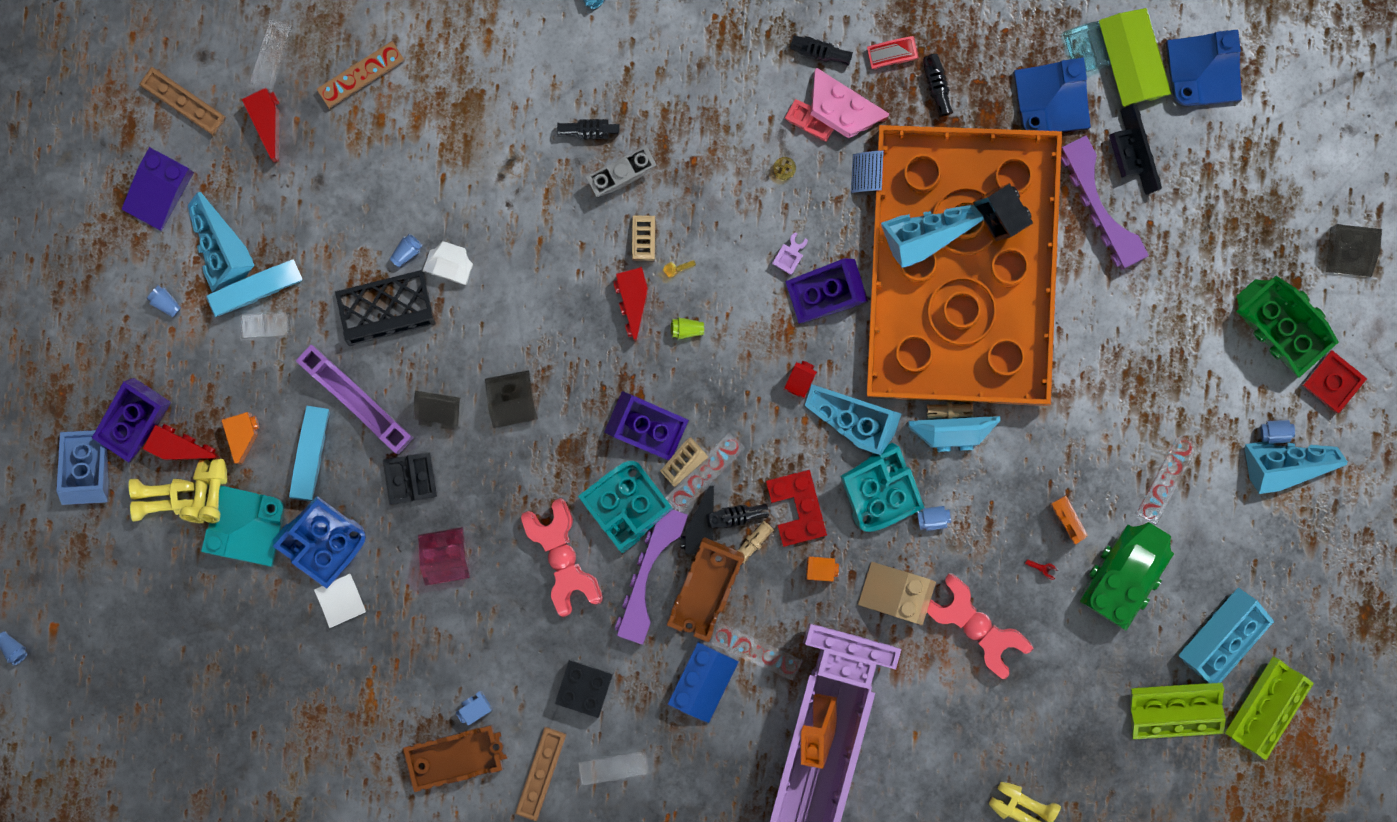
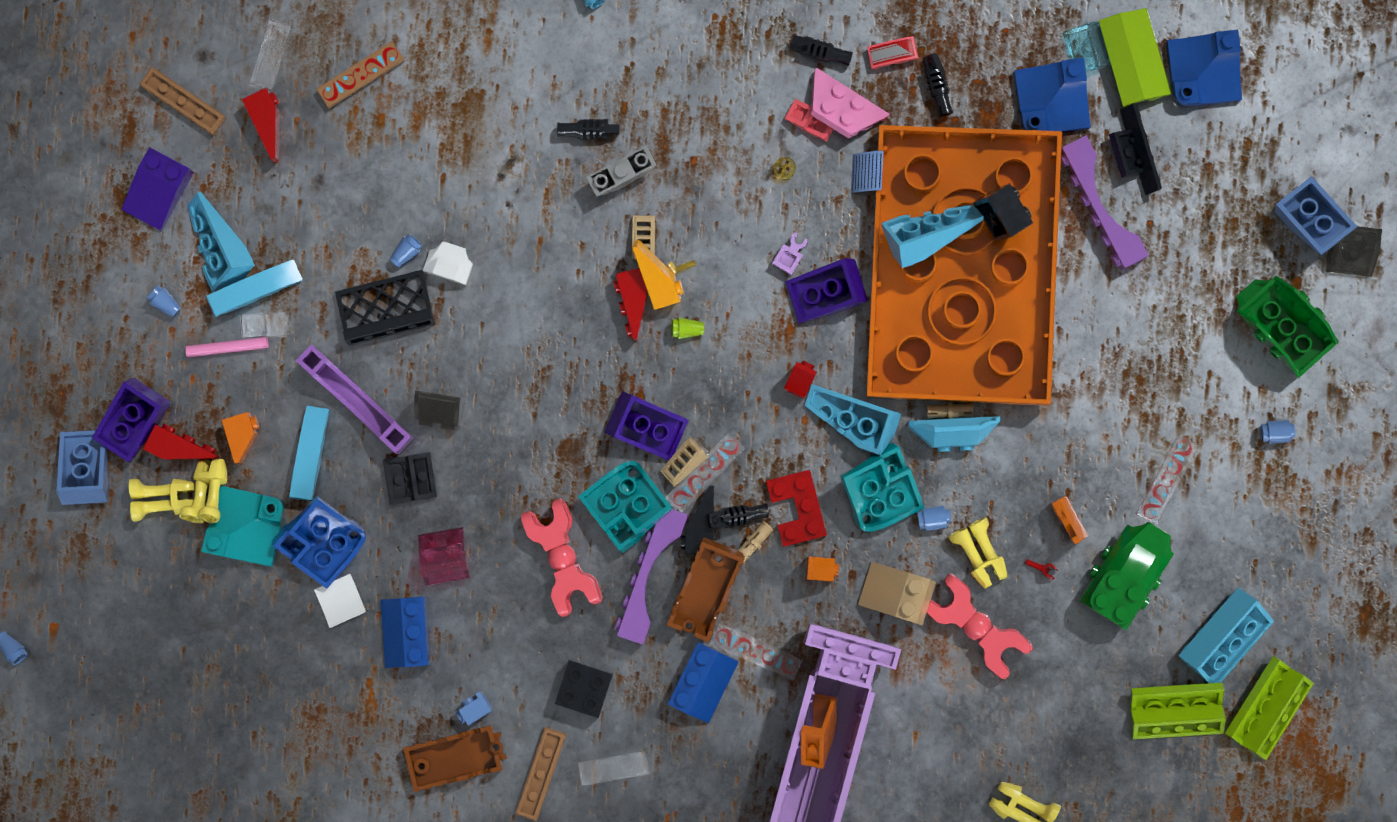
clear smoke slope [485,370,538,428] -> none
medium azure wedge [1244,442,1348,494] -> none
red plate [1302,350,1367,414] -> none
none -> bright pink piece [185,337,269,357]
none -> blue slope [381,596,431,668]
none -> light orange slope [632,239,684,310]
none -> light yellow piece [948,517,1008,589]
none -> medium blue slope [1274,176,1357,256]

